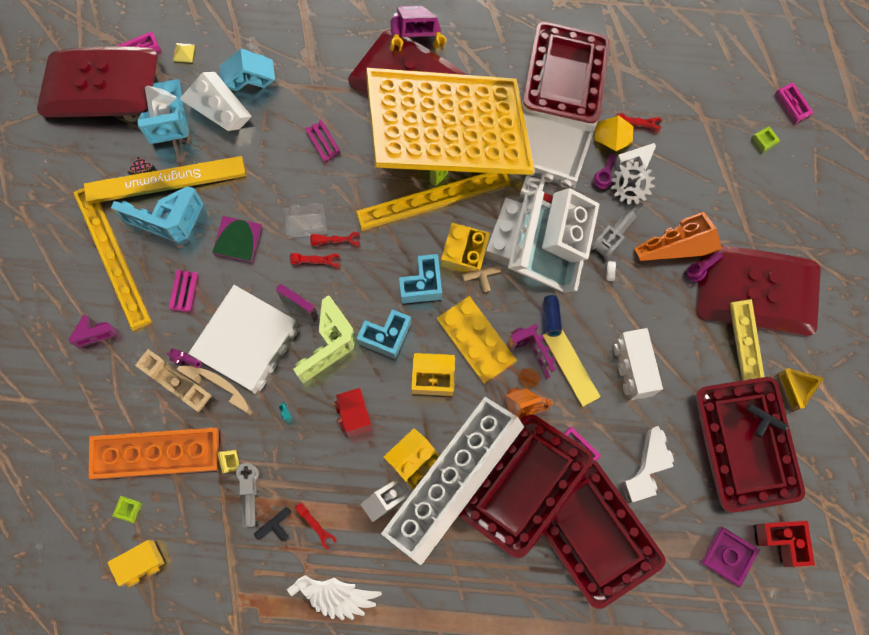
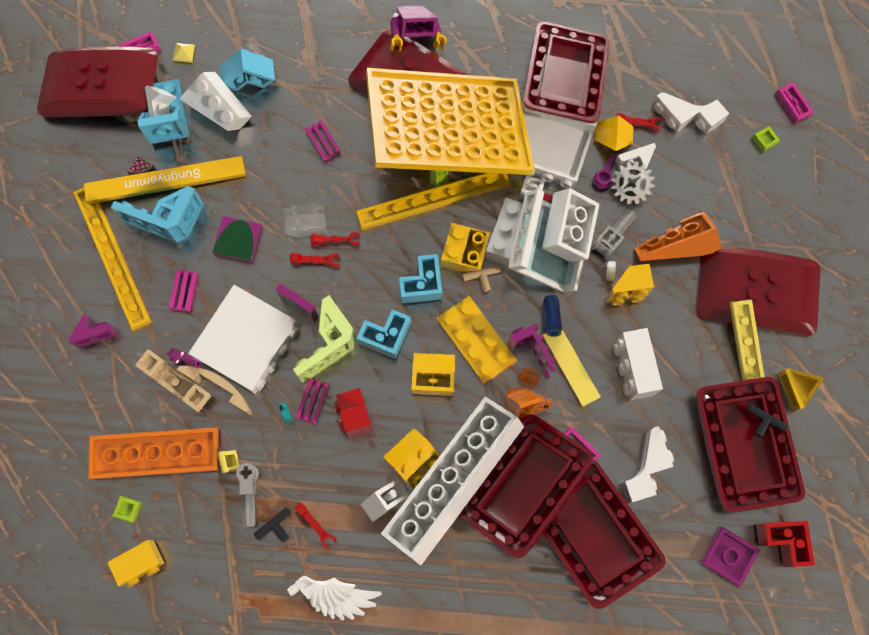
magenta plate [687,251,723,282] -> none
none -> dark pink tile [296,378,330,424]
none -> yellow slope [605,264,654,305]
none -> white arch [652,93,729,134]

